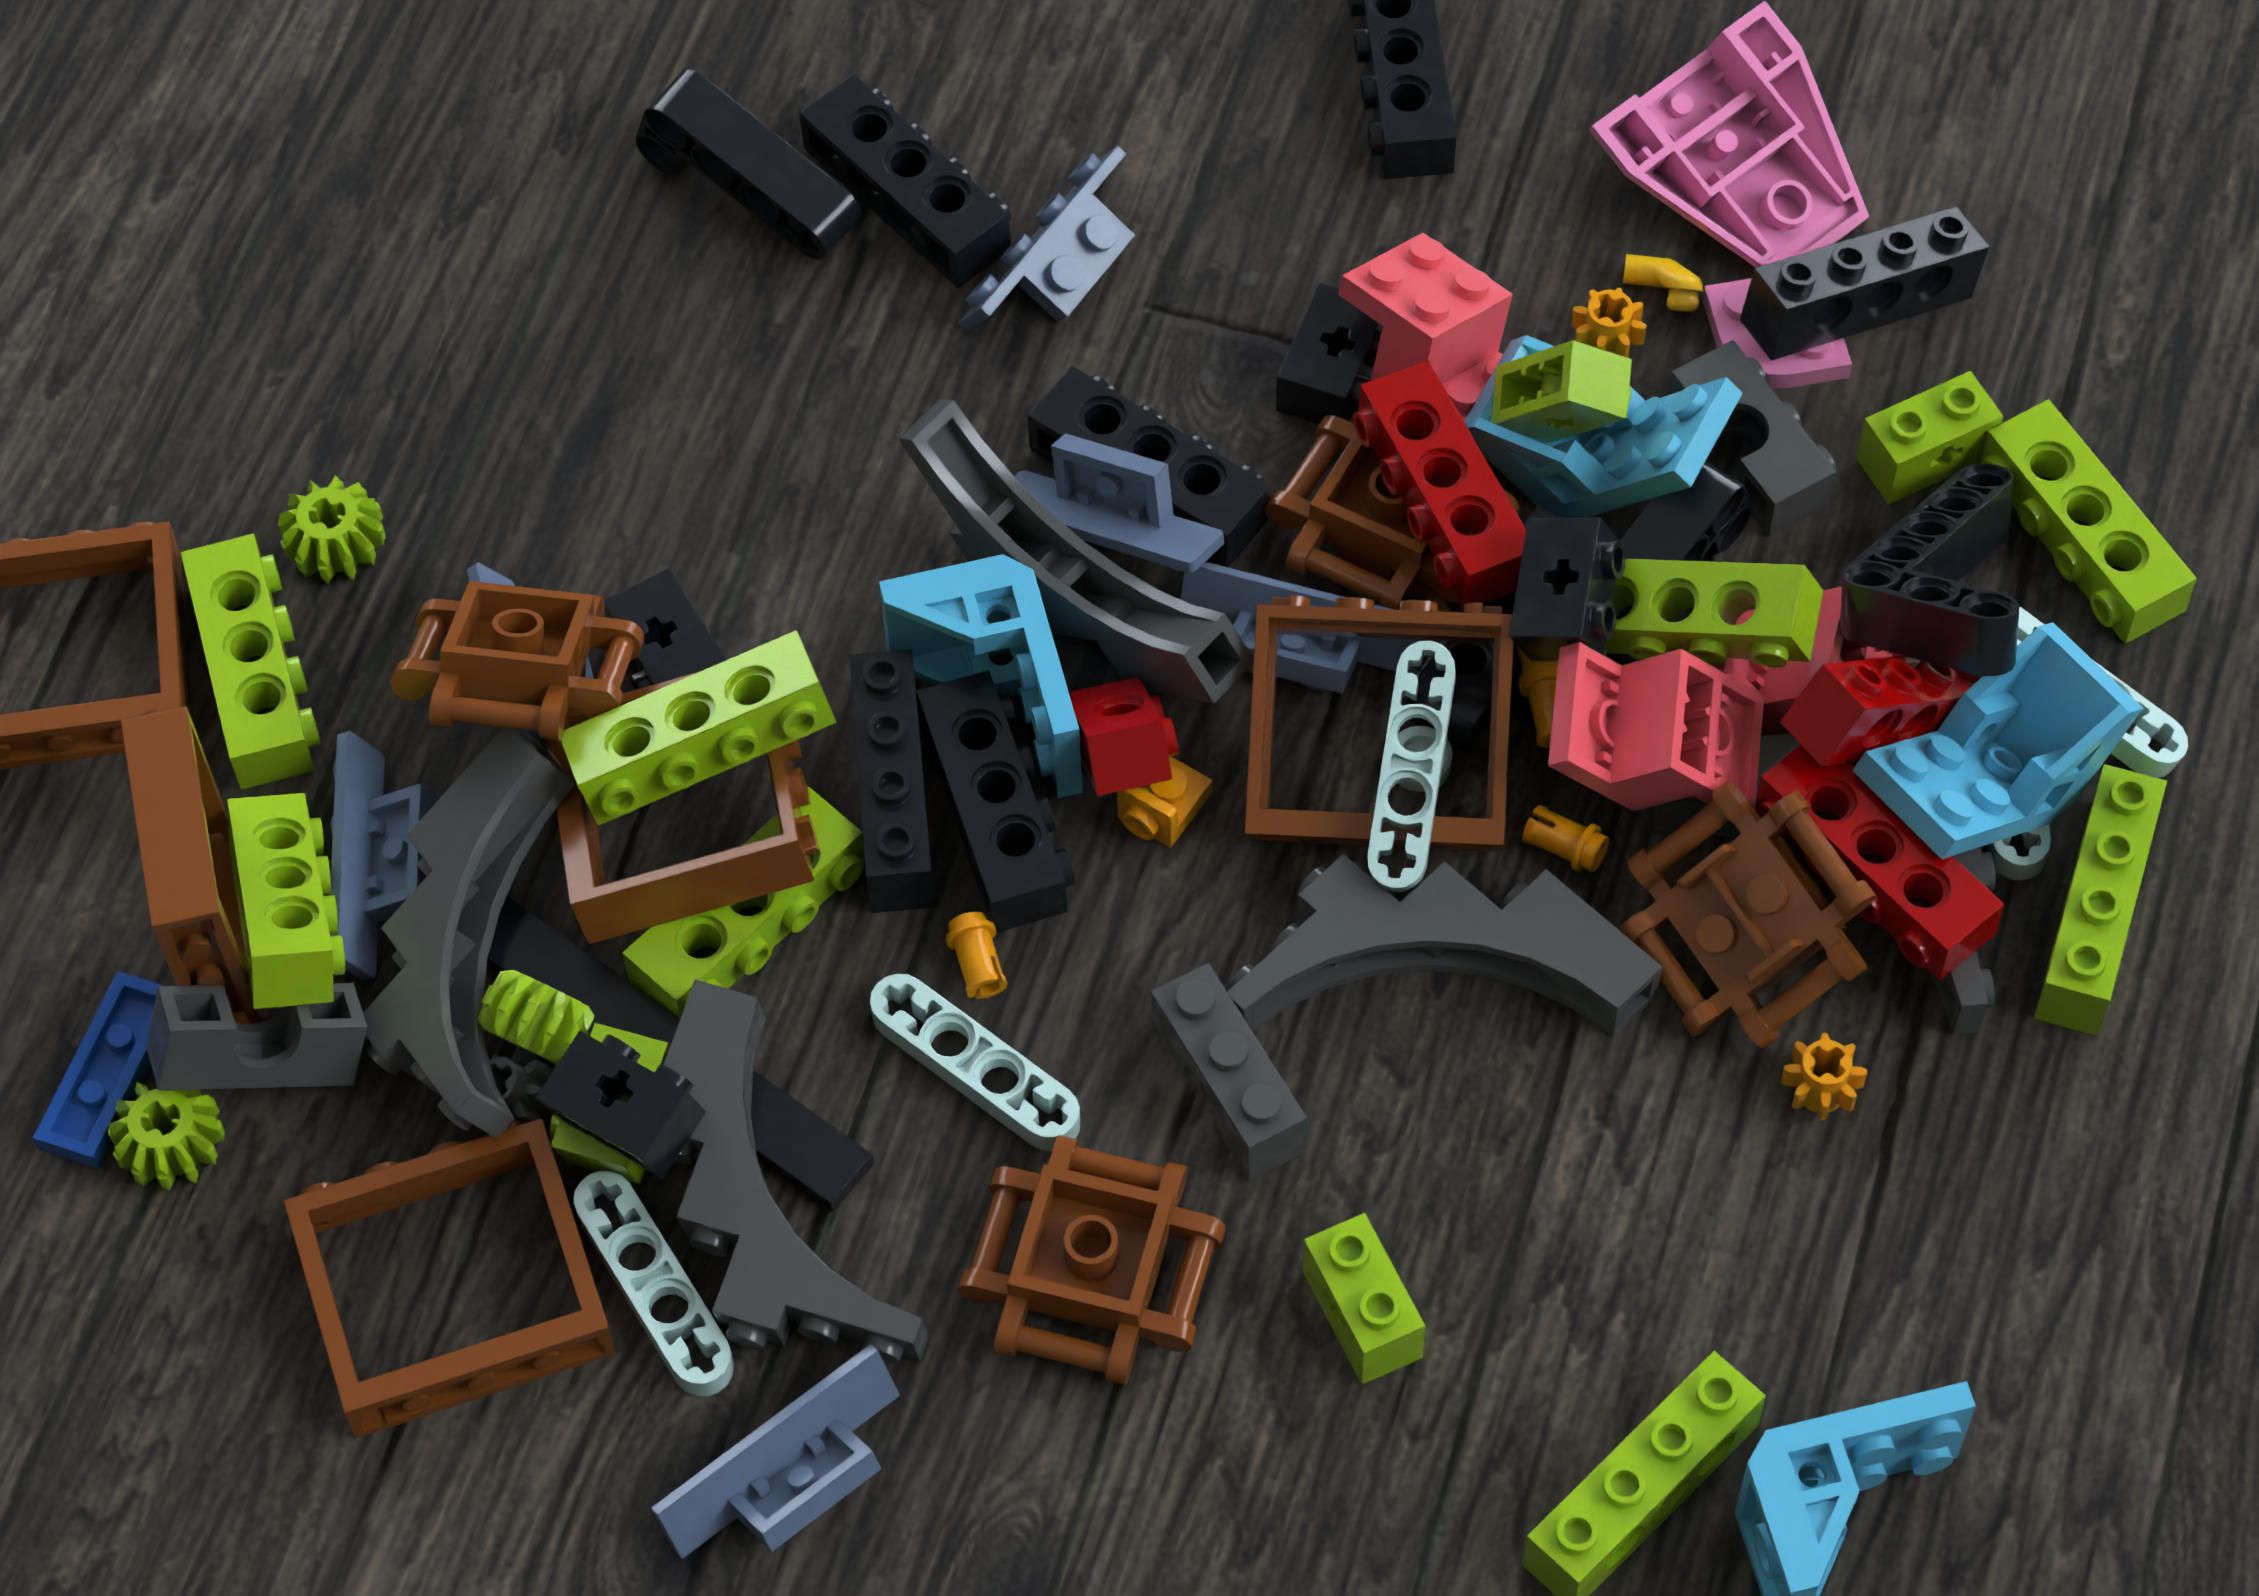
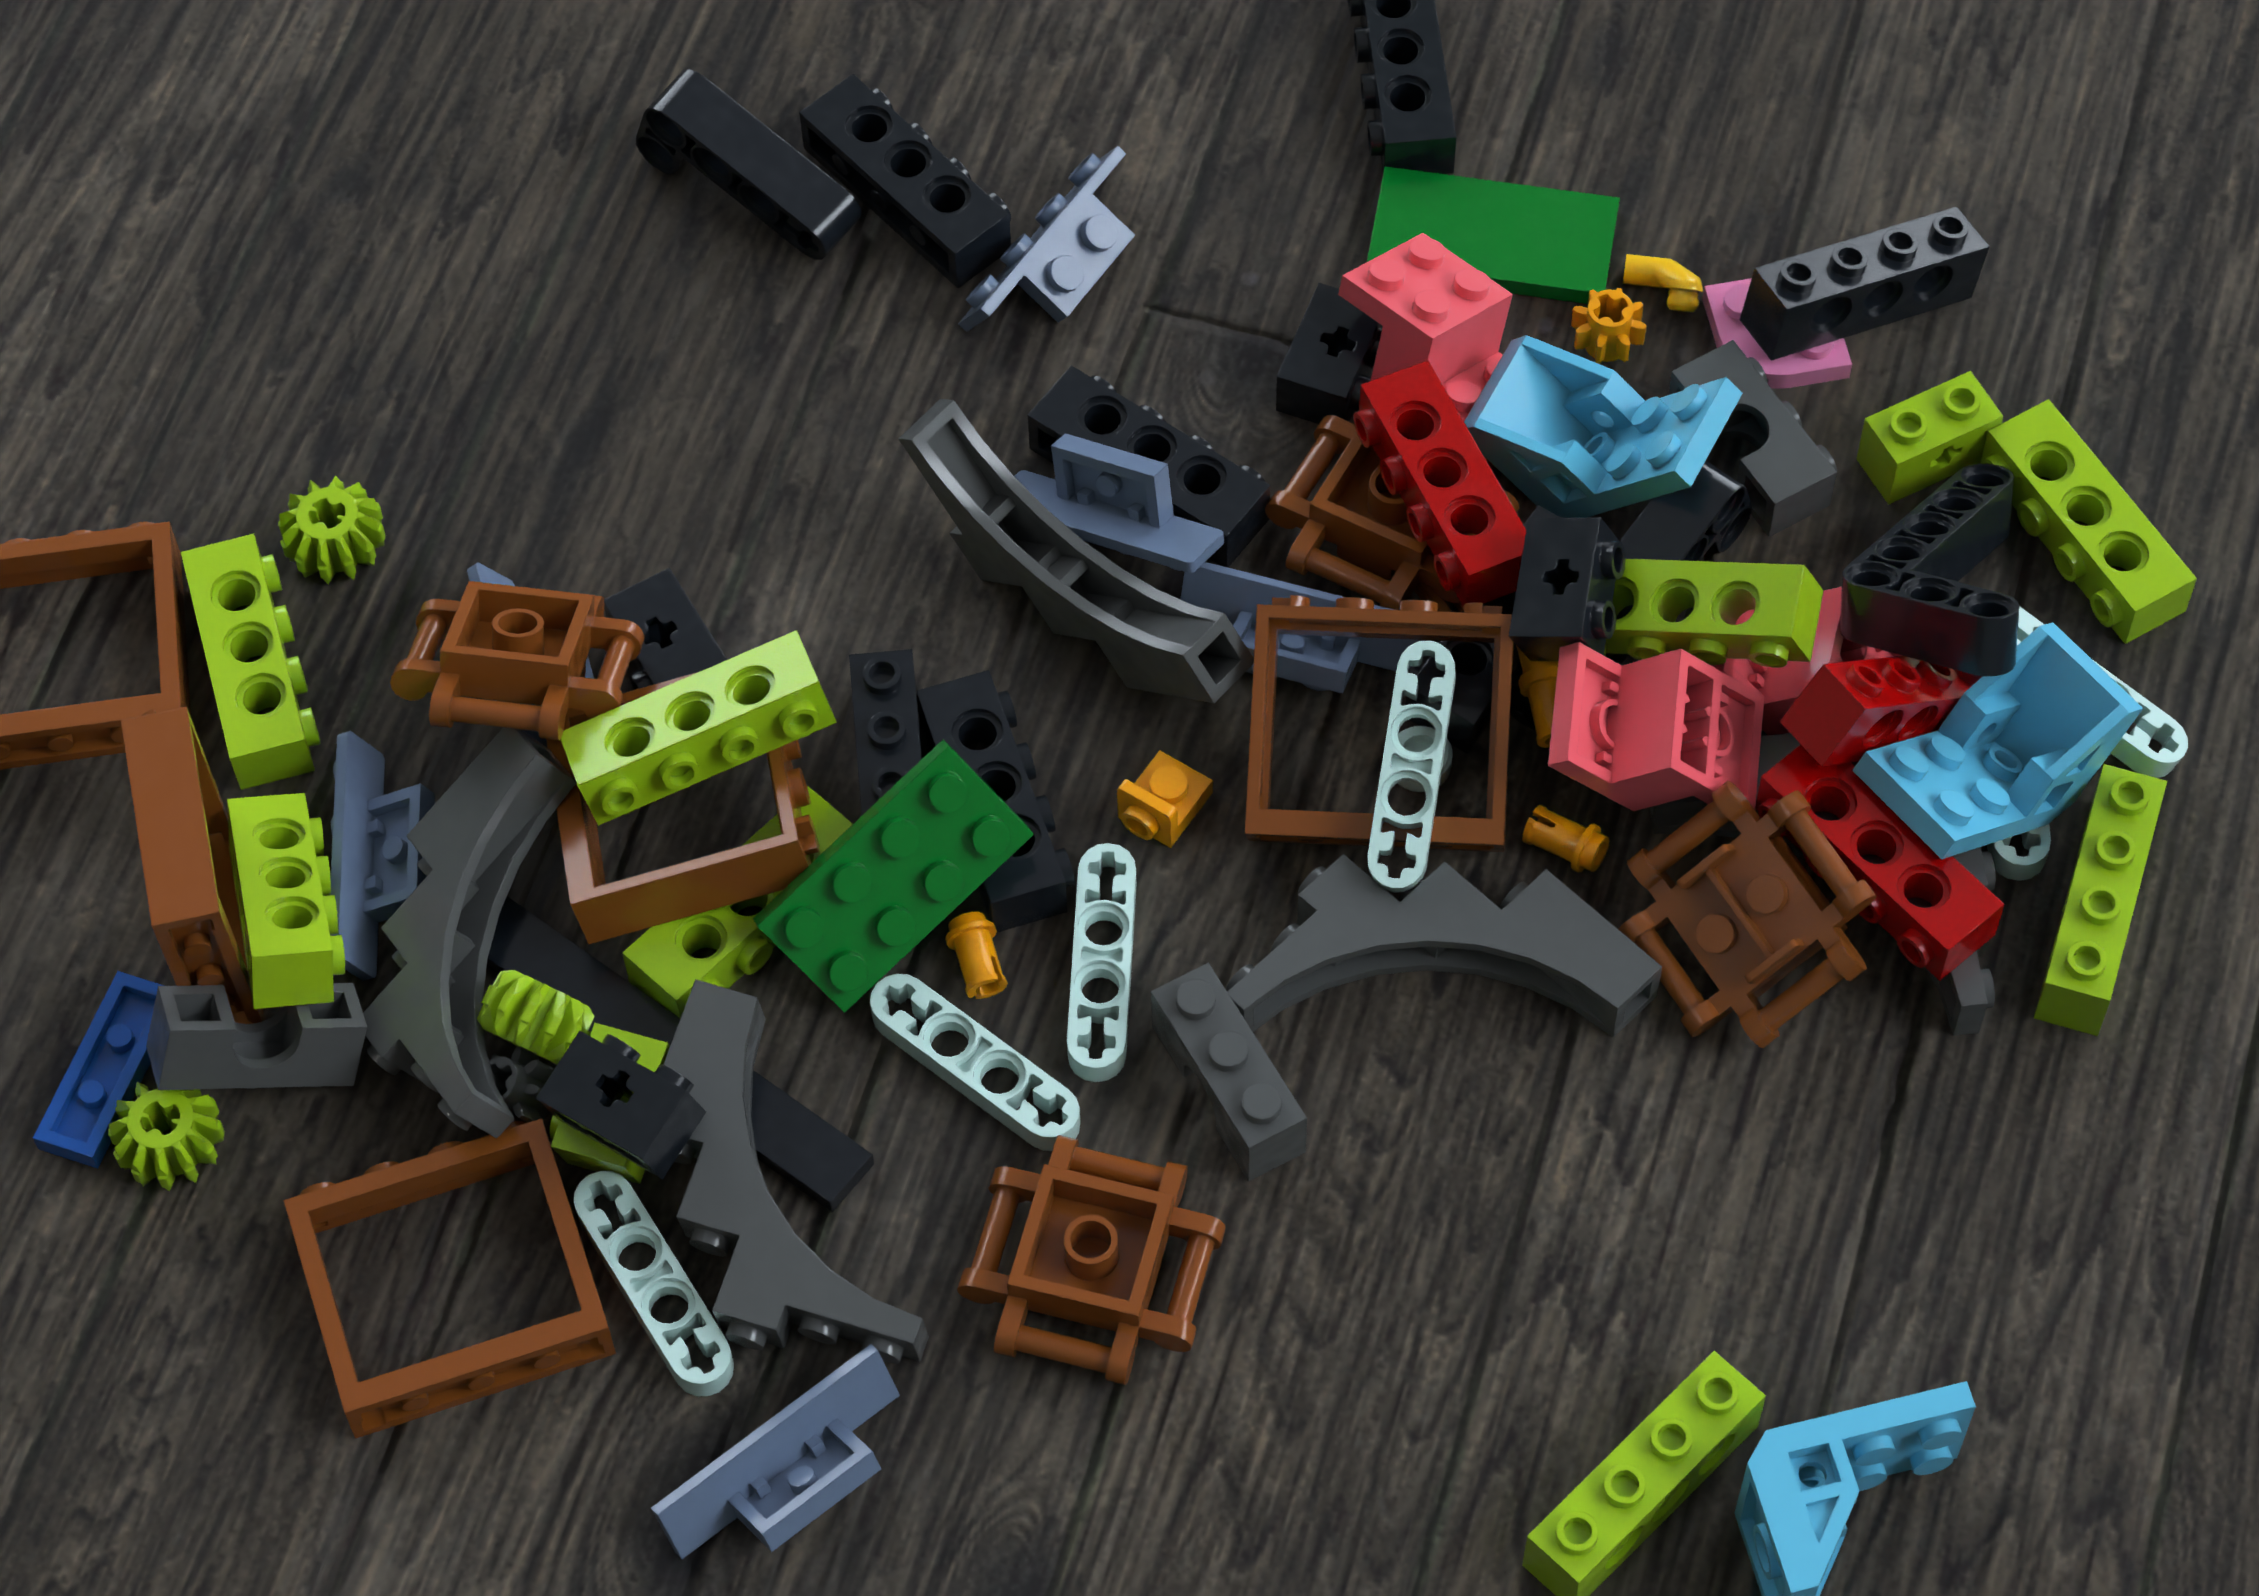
medium azure bracket [879,554,1082,798] -> none
red brick [1069,677,1179,796] -> none
lime brick [1303,1213,1426,1385] -> none
lime brick [1491,340,1632,443] -> none
bright pink wedge [1589,1,1869,268] -> none
light orange gear [1781,1033,1867,1120] -> none
none -> green plate [753,739,1034,1013]
none -> light aqua beam [1067,843,1137,1082]
none -> green tile [1367,166,1620,304]

